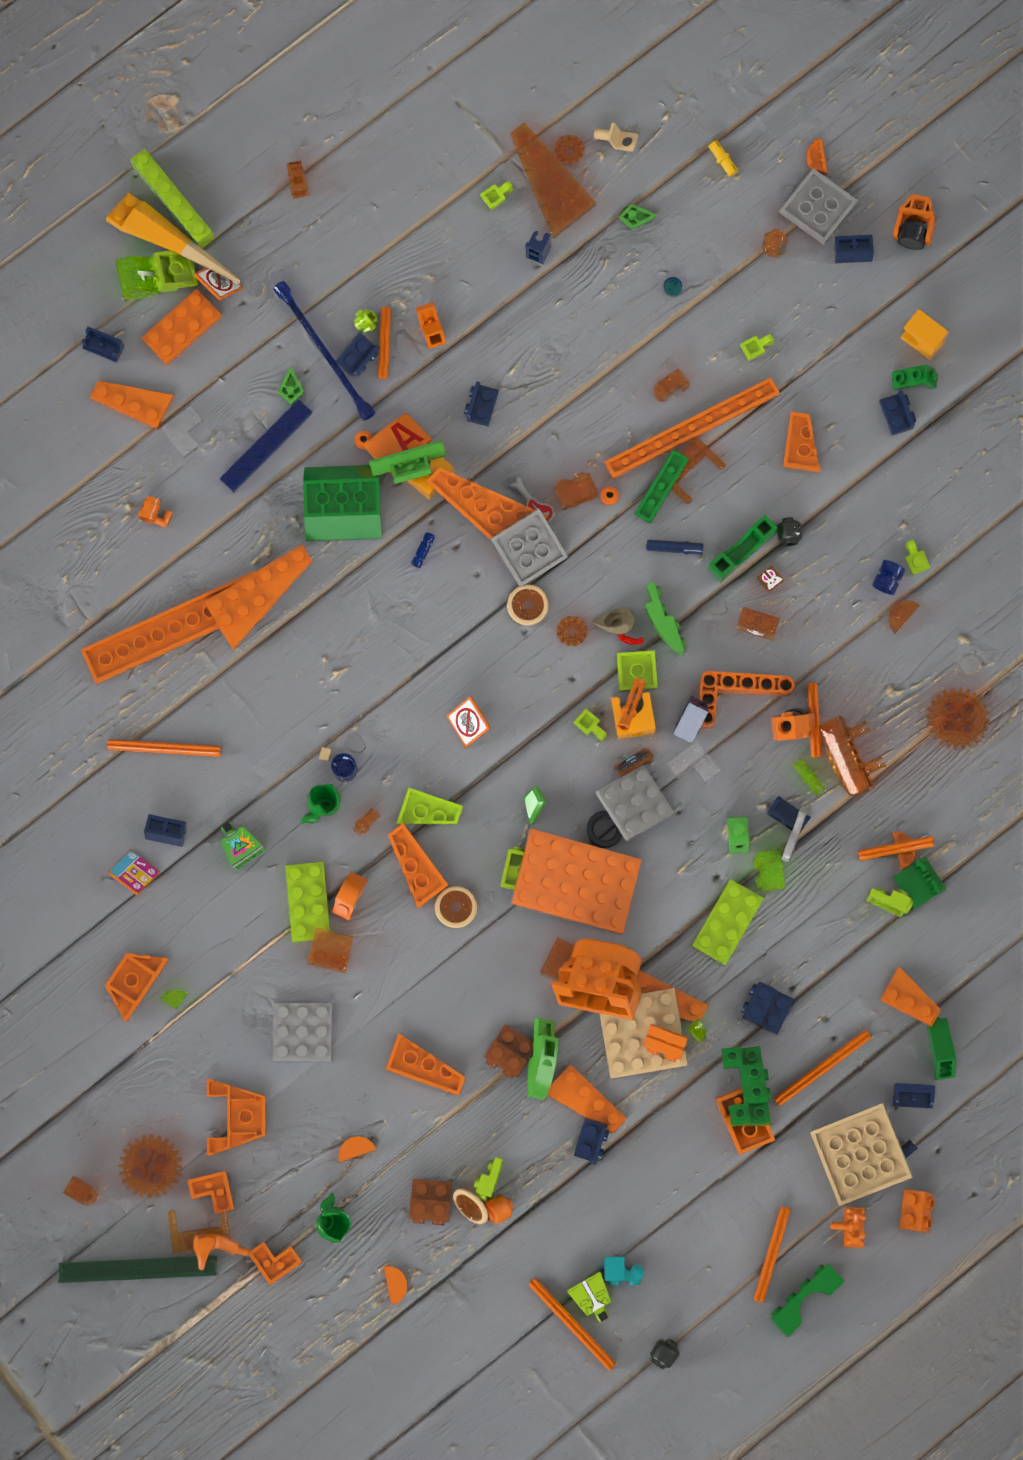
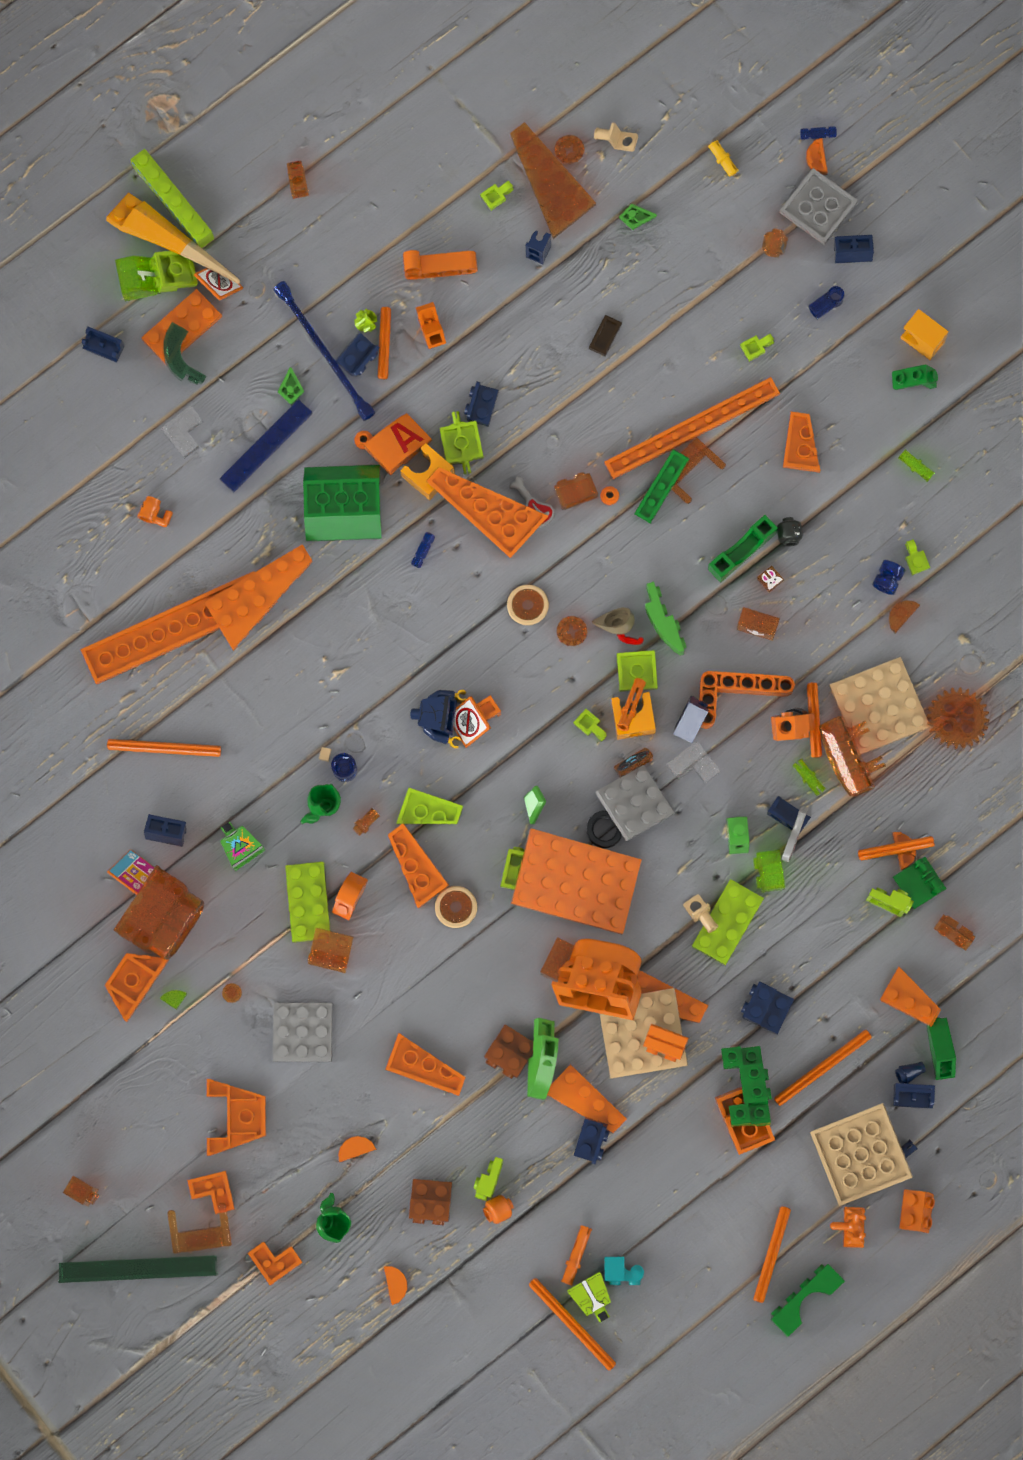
orange wing [90,381,174,430] -> none
clear orange gear [118,1134,183,1199] -> none
orange animal [193,1233,249,1270] -> none
bright green bracket [369,440,446,484] -> none
wheel [453,1189,488,1224] -> none
light grey plate [490,508,568,587] -> none
dark blue axle [646,540,703,555] -> none
pearl dark grey head [650,1338,680,1369] -> none
clear orange leg [653,368,689,402] -> none
tile [663,277,682,297] -> none
clear neon green tile [688,1018,706,1043] -> none
dark blue bracket [879,390,916,436] -> none
orange piece [893,194,936,250] -> none
none -> clear orange brick [114,865,204,960]
none -> clear green arch [163,322,207,385]
none -> clear orange plate [222,983,242,1003]
none -> orange beam [403,250,478,280]
none -> dark blue torso [410,690,466,749]
none -> lime plate [439,411,484,474]
none -> orange panel [477,695,501,721]
none -> orange pin [561,1225,592,1286]
none -> dark brown tile [589,315,622,357]
none -> tan bracket [683,894,718,933]
none -> clear blue axle [800,126,837,140]
none -> clear blue piece [808,286,844,320]
none -> tan plate [829,657,930,756]
none -> dark blue cone [895,1062,926,1084]
none -> clear neon green pin [898,449,935,482]
none -> clear orange hinge [934,914,976,951]

